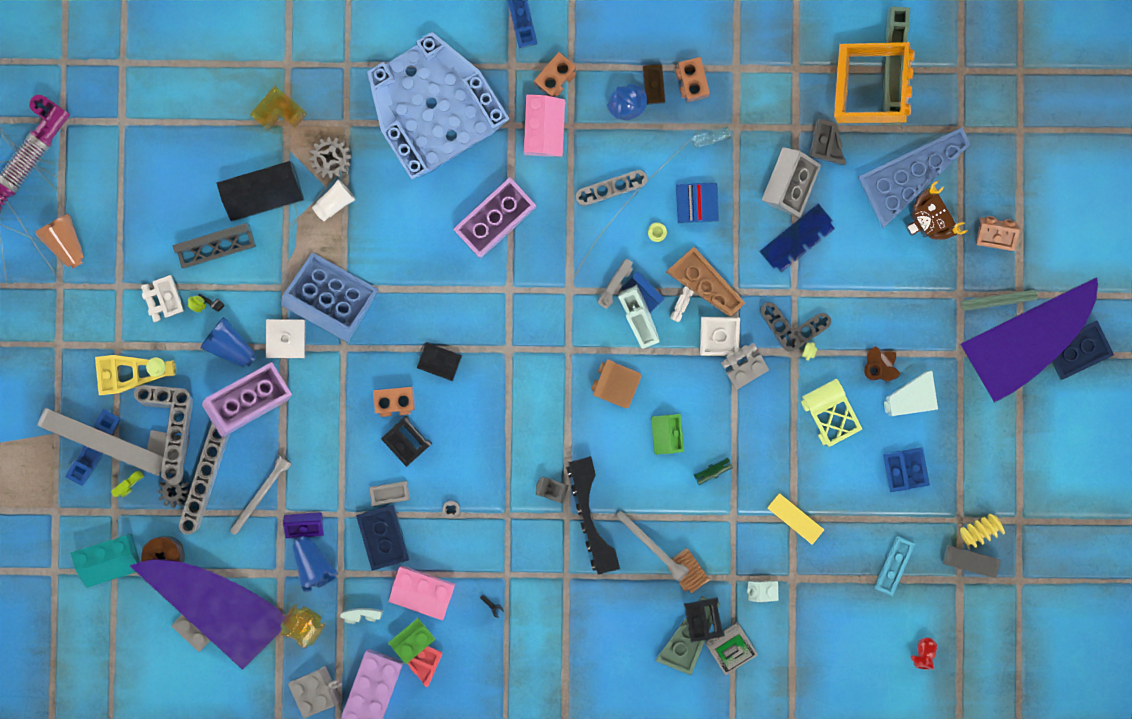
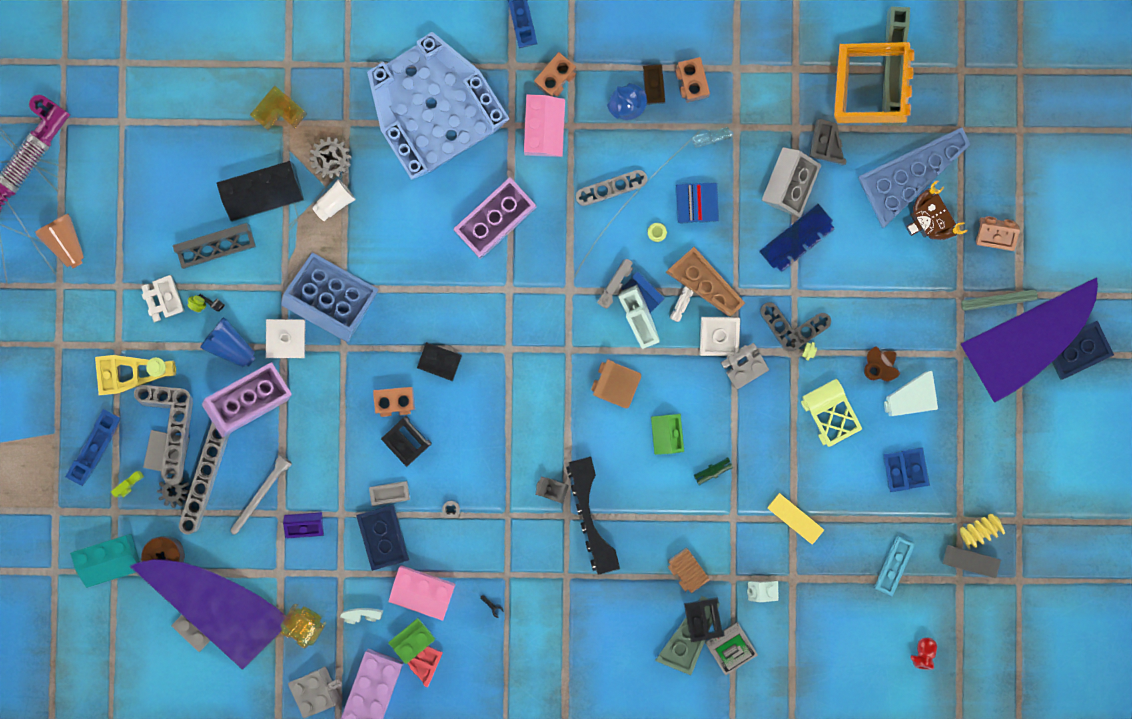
light grey beam [37,408,163,476] -> none
blue cone [292,536,338,592] -> none
light grey piece [616,511,689,582] -> none

